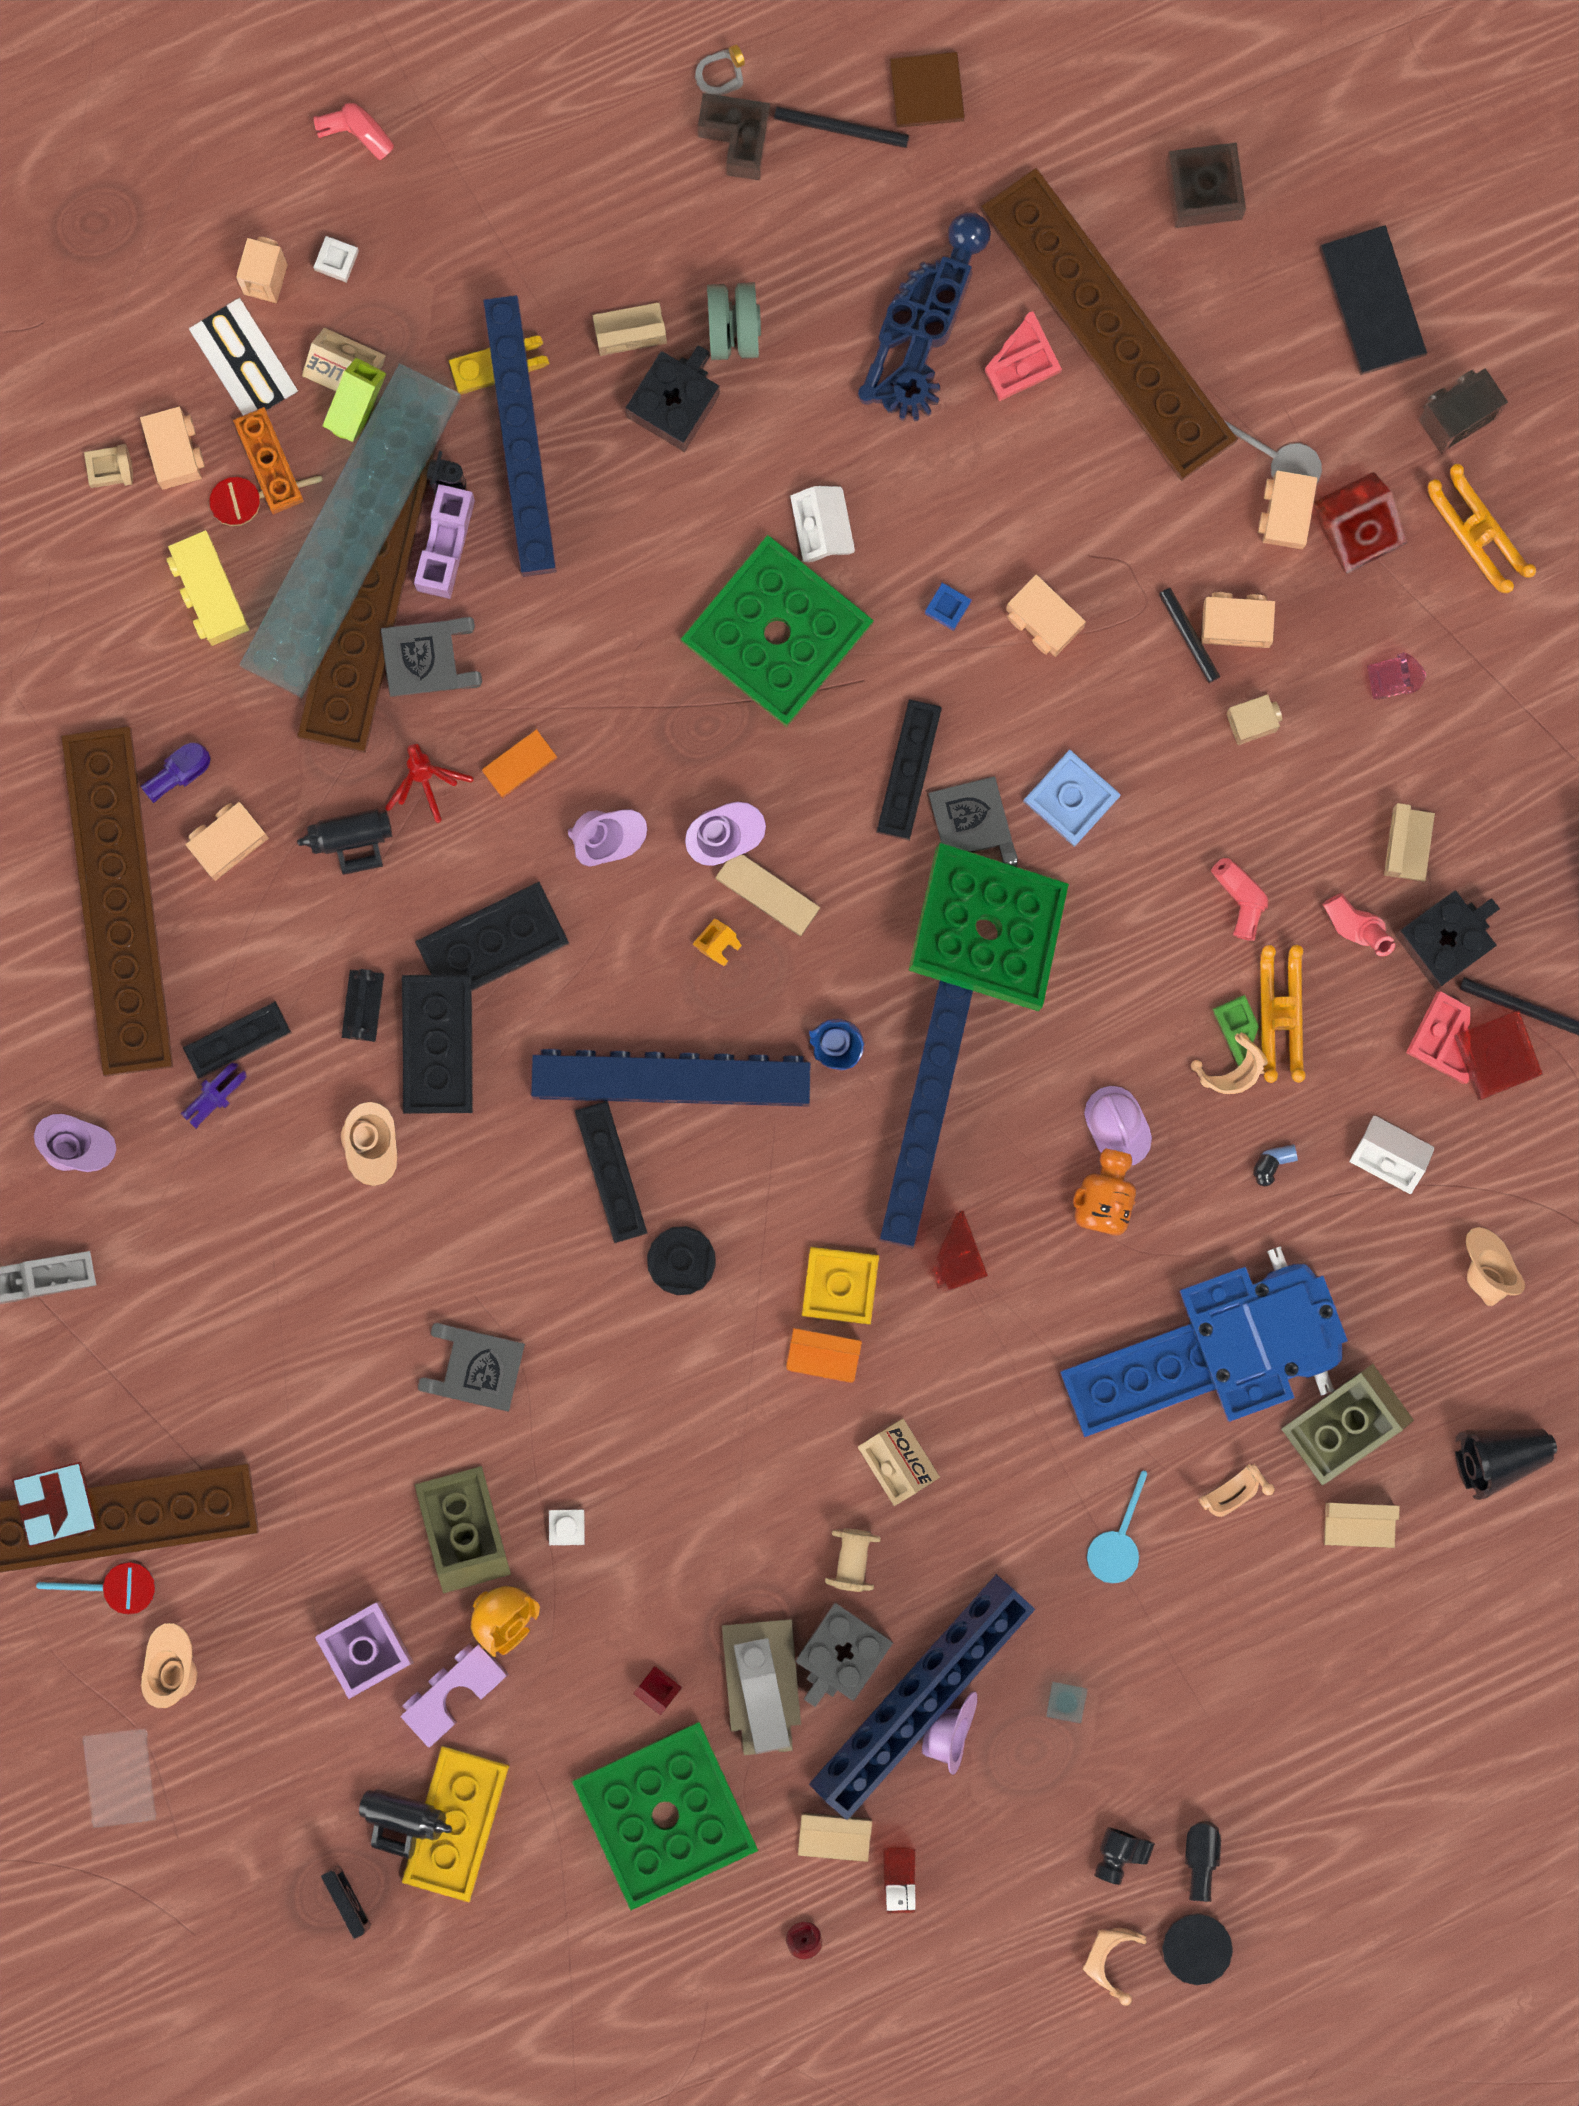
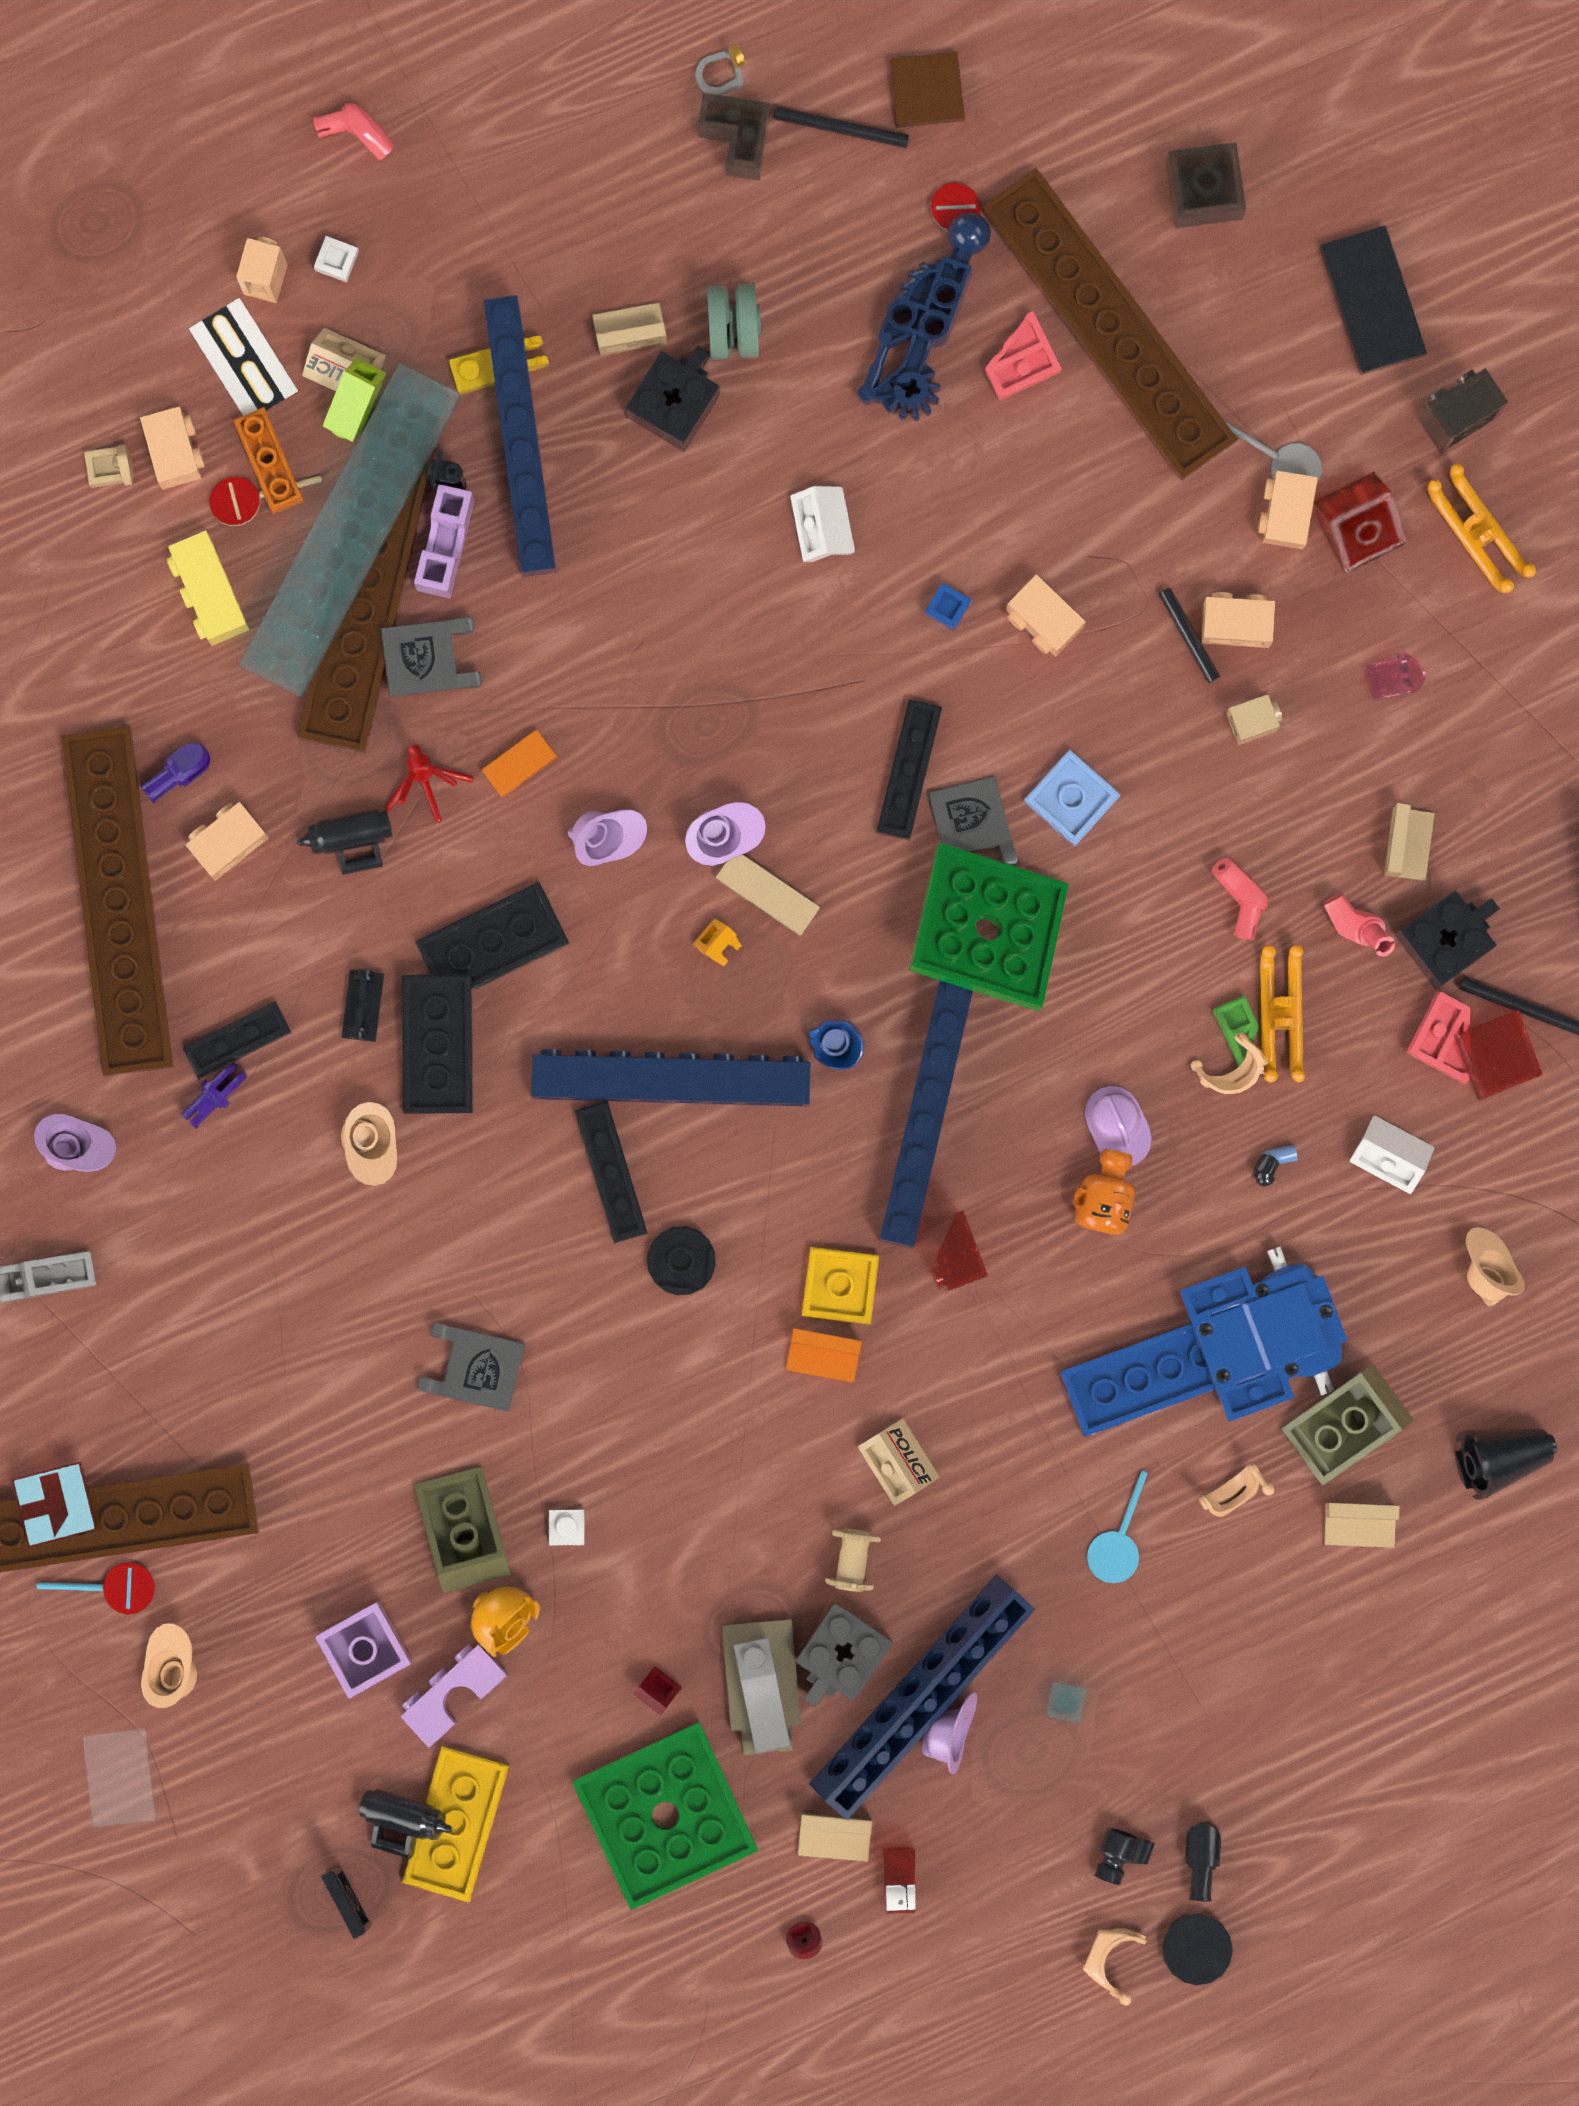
green piece [680,535,874,728] -> none
none -> red piece [930,182,981,232]

